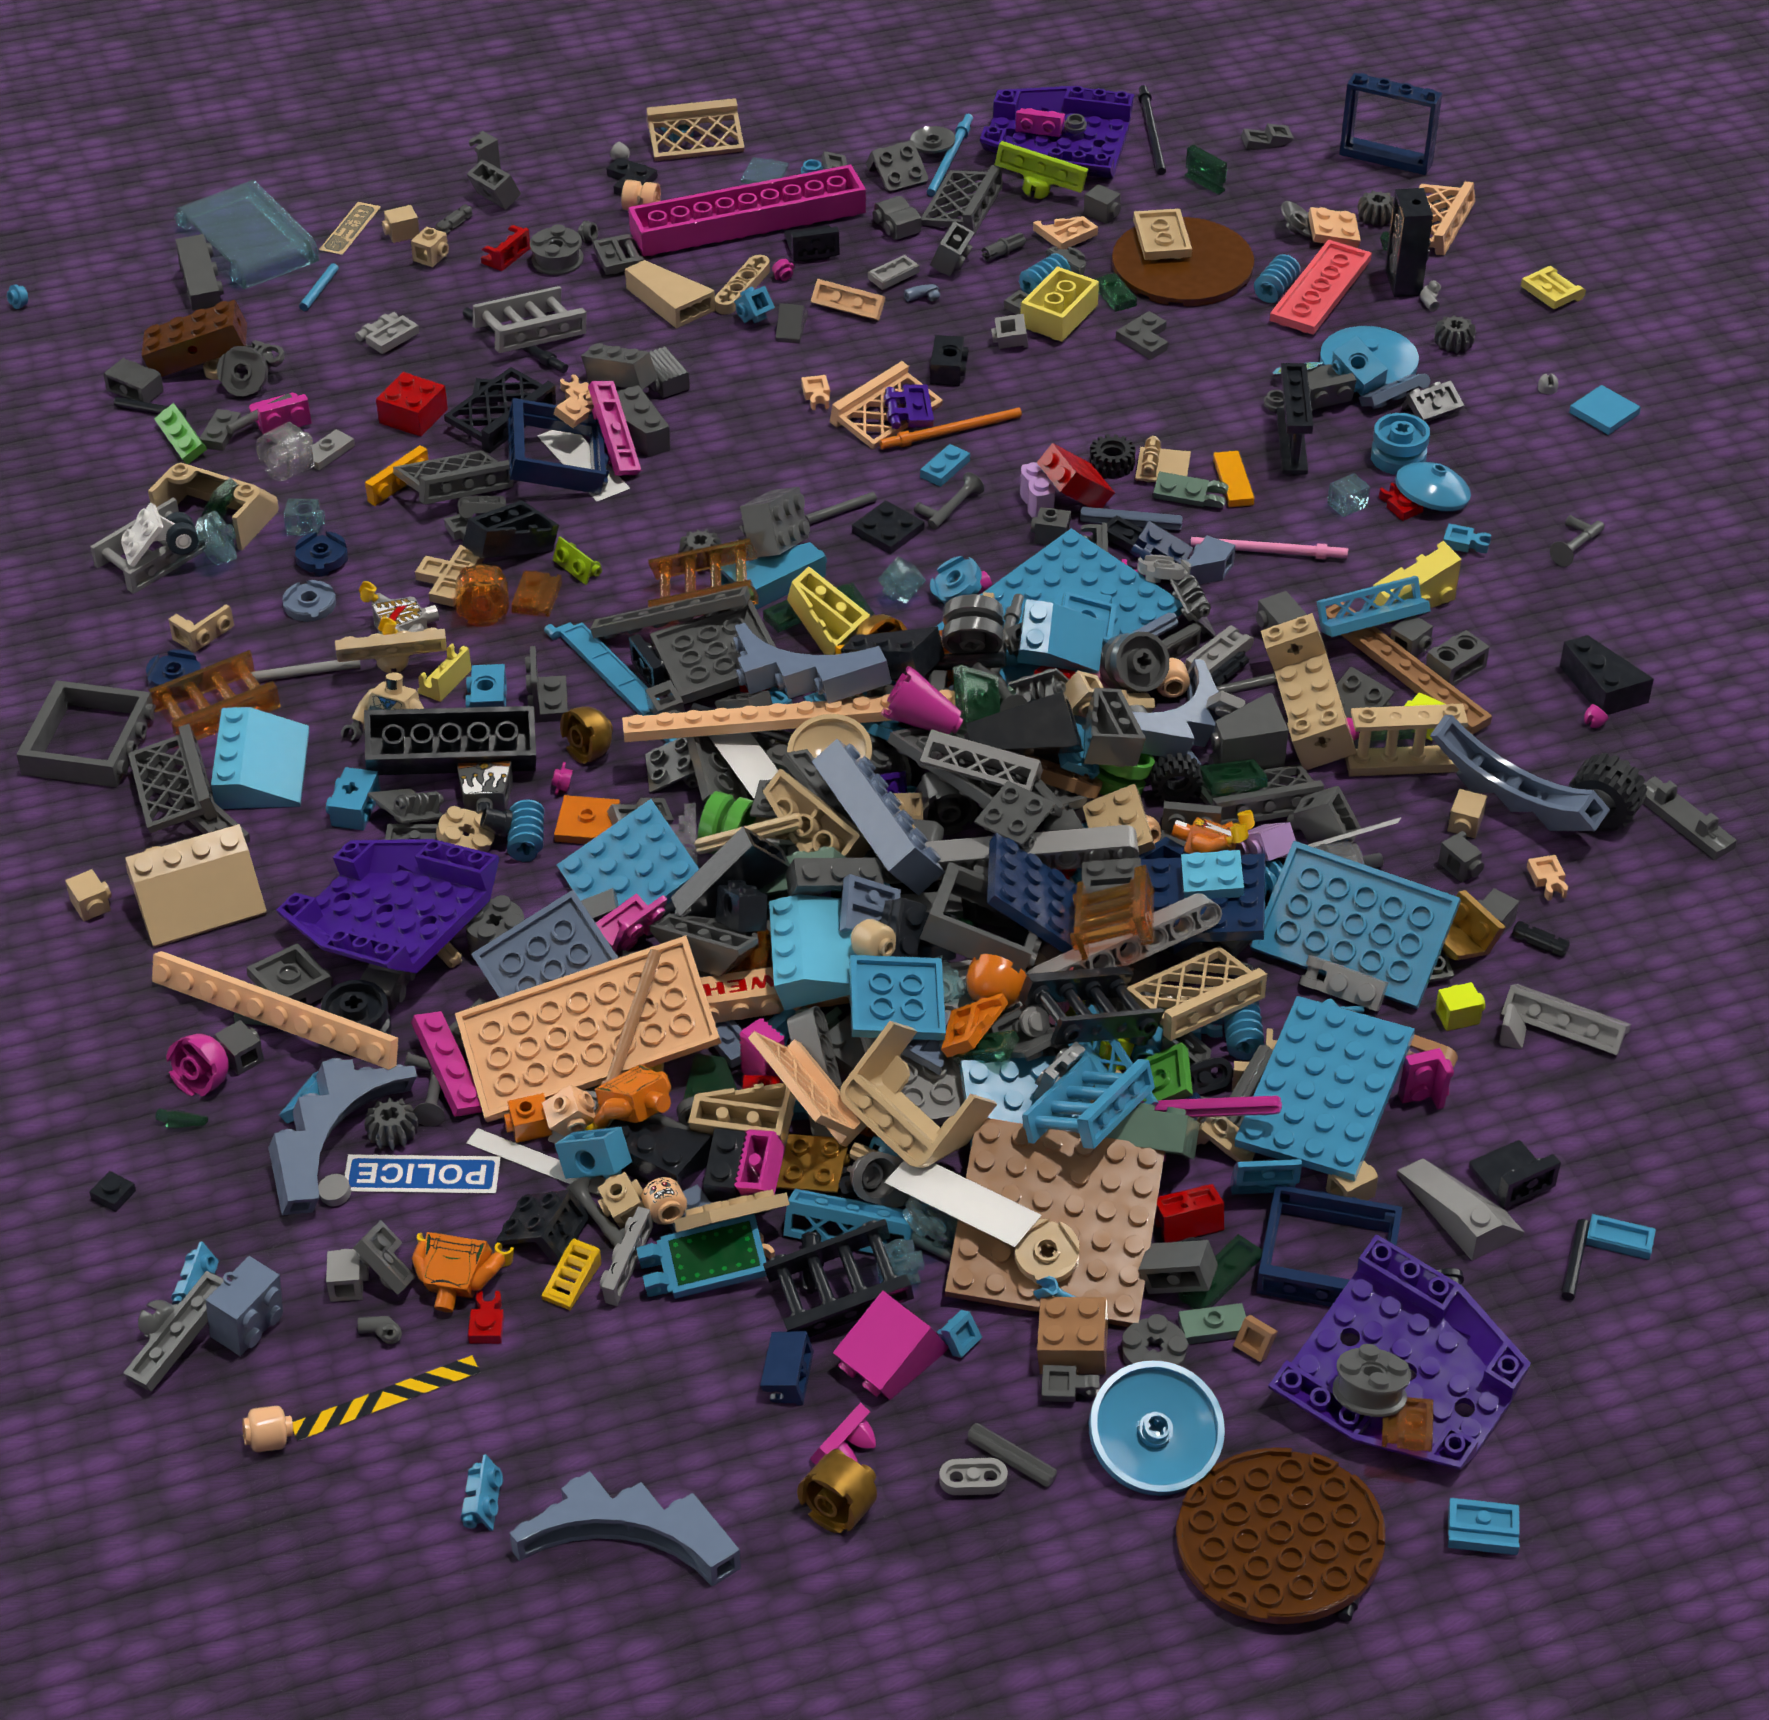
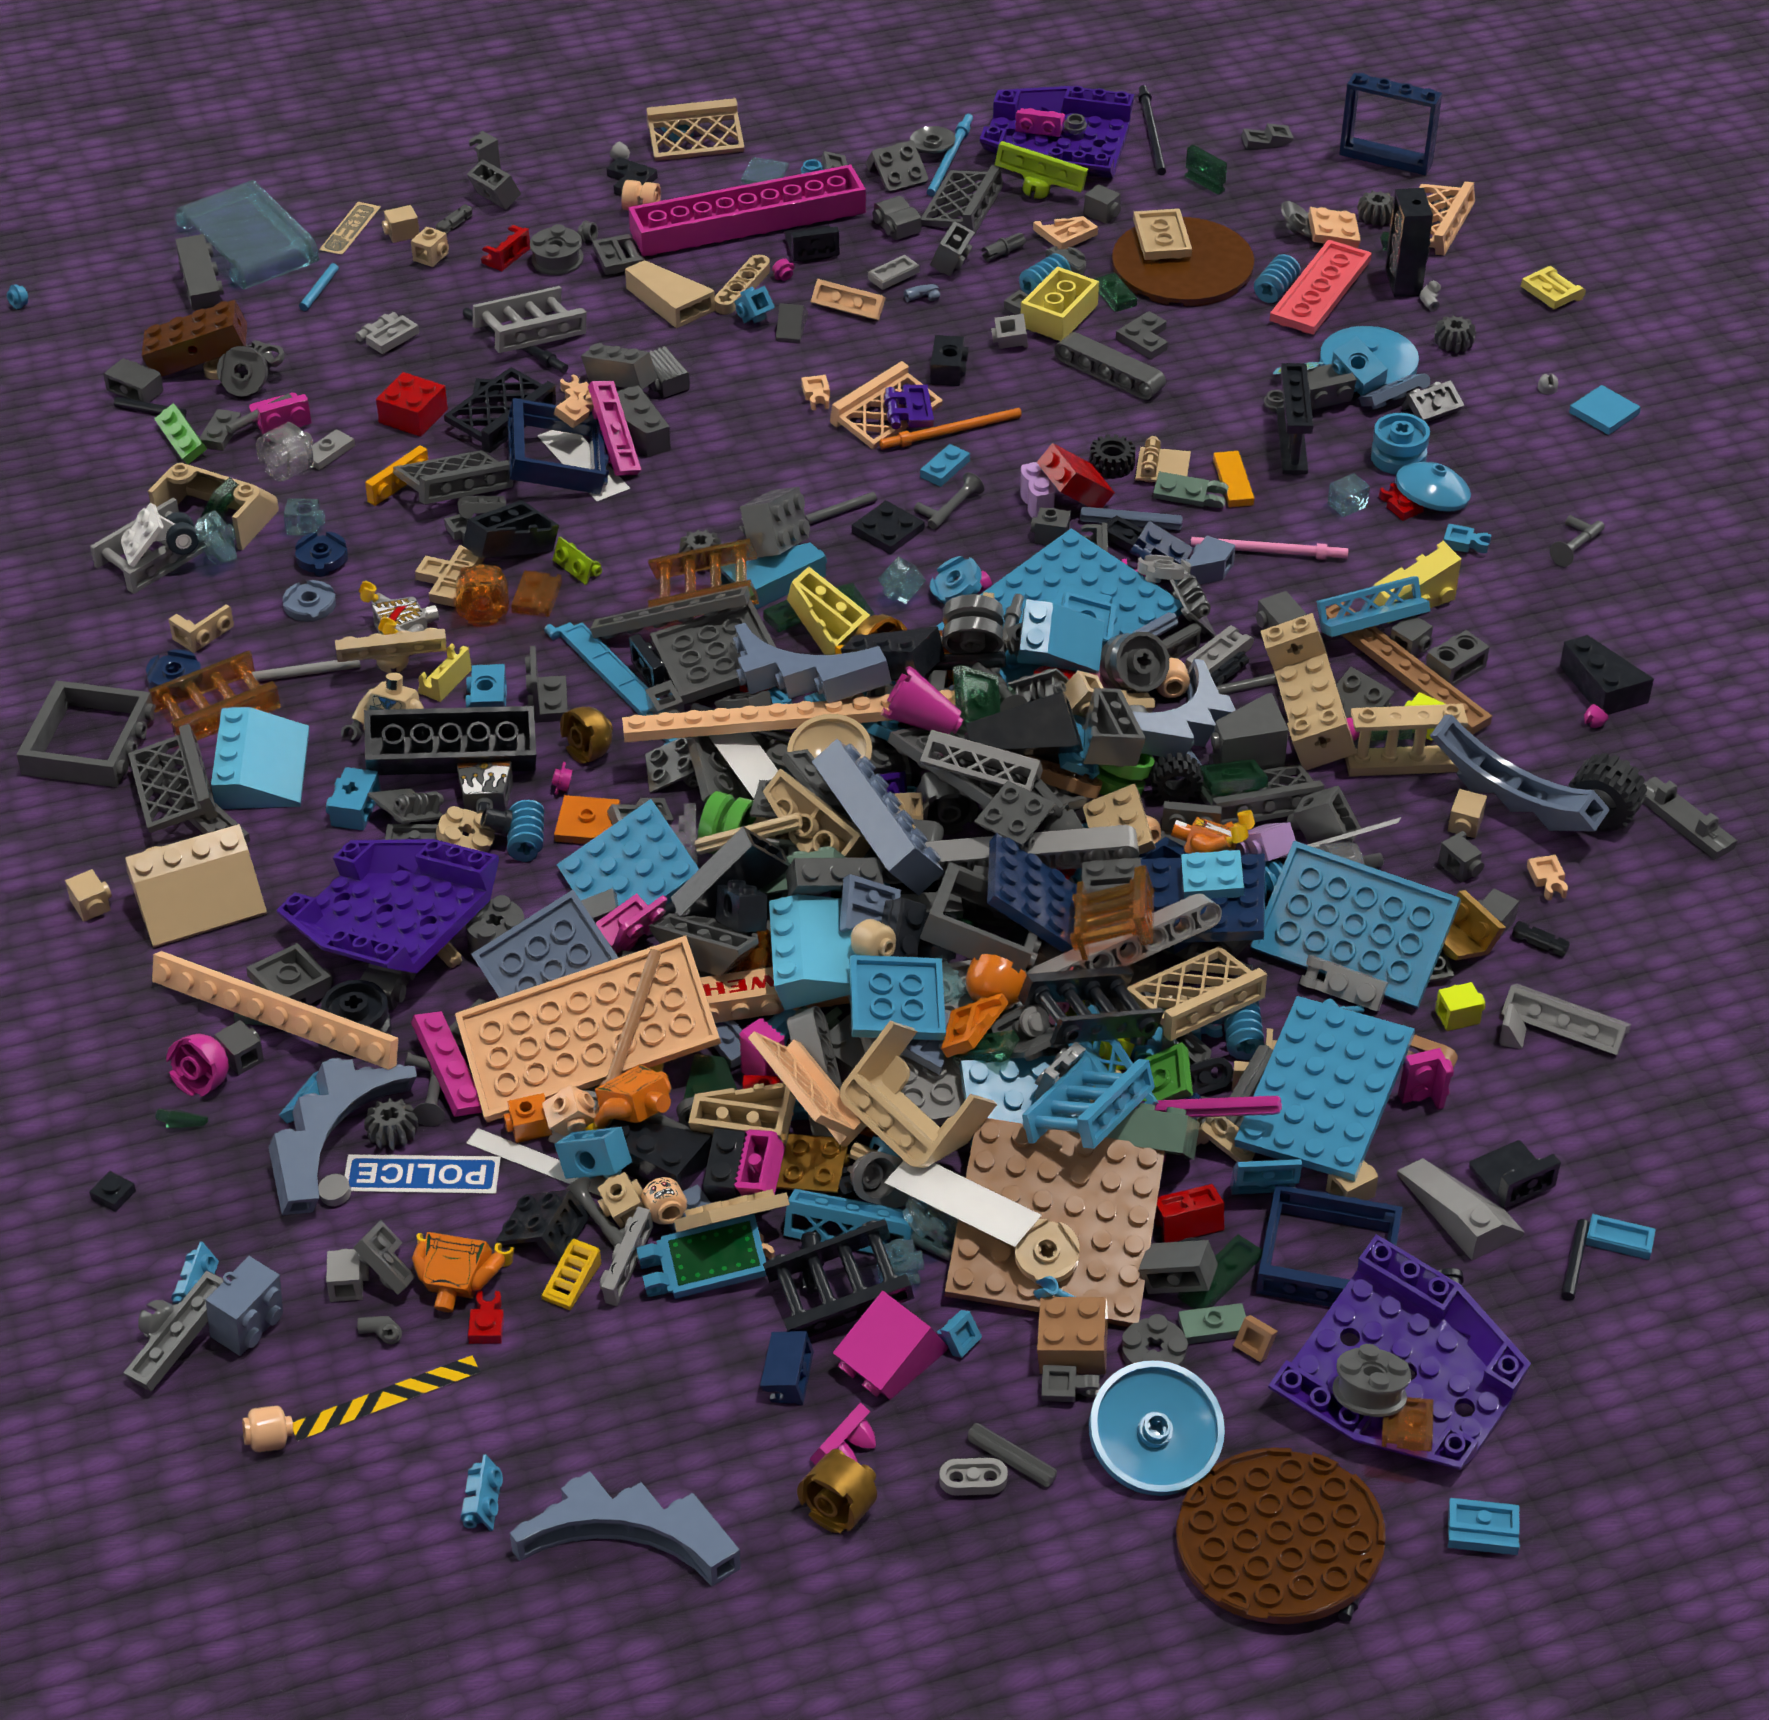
light grey plate [1206,691,1245,717] -> none
none -> dark grey beam [1054,332,1166,400]

